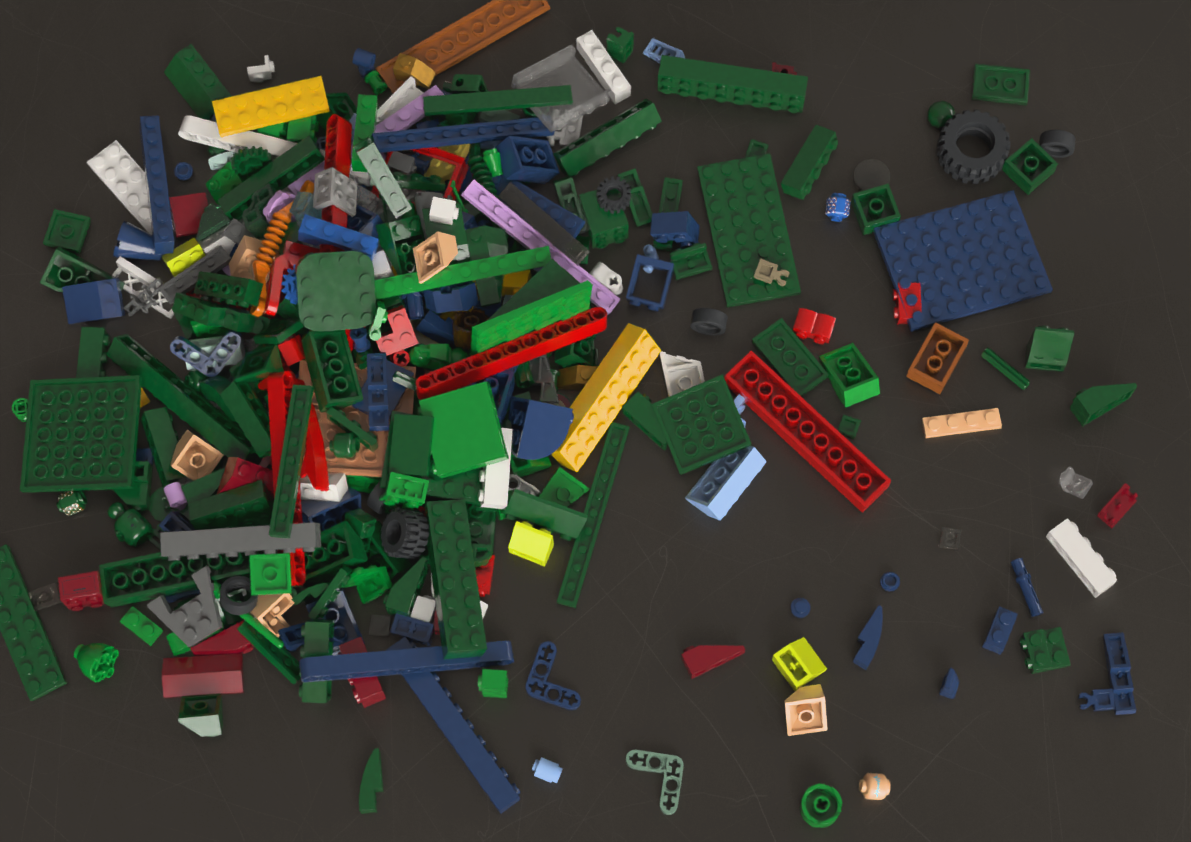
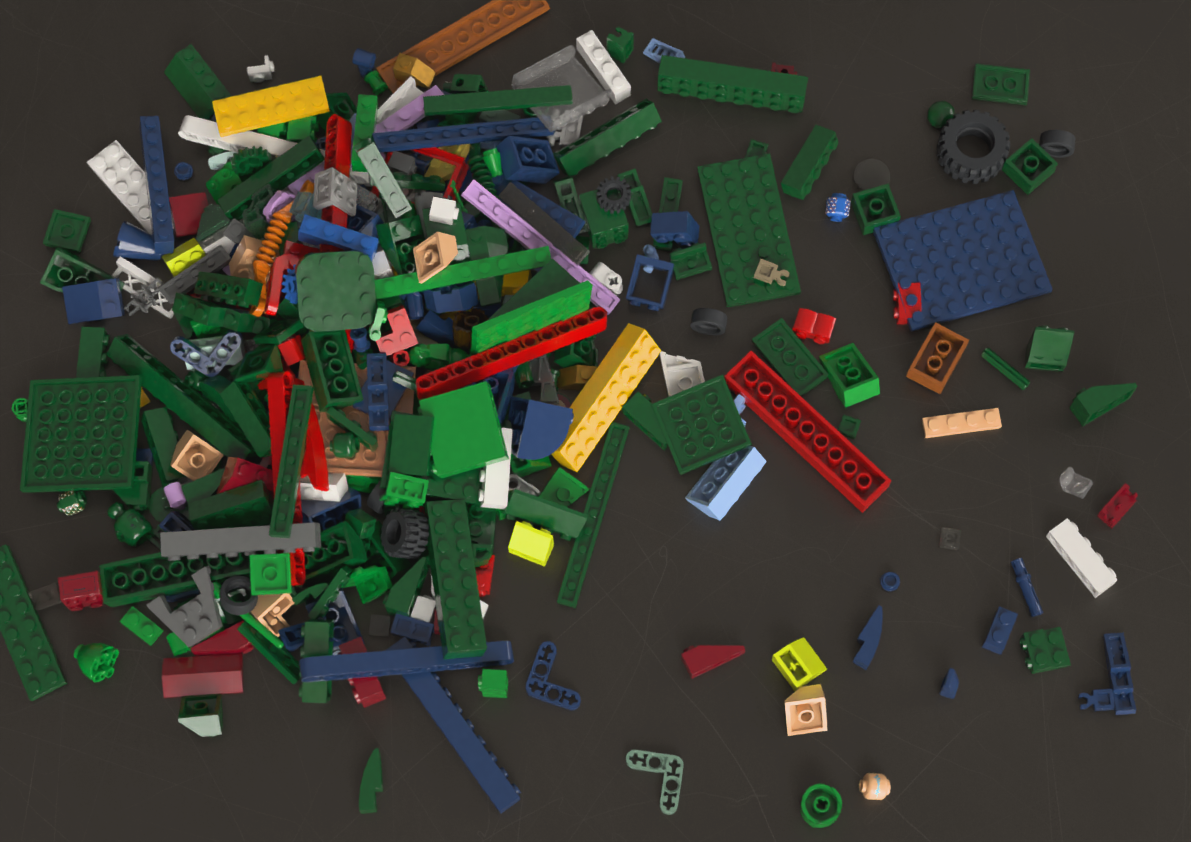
light blue brick [532,757,563,783] -> none
dark blue plate [791,598,810,618] -> none

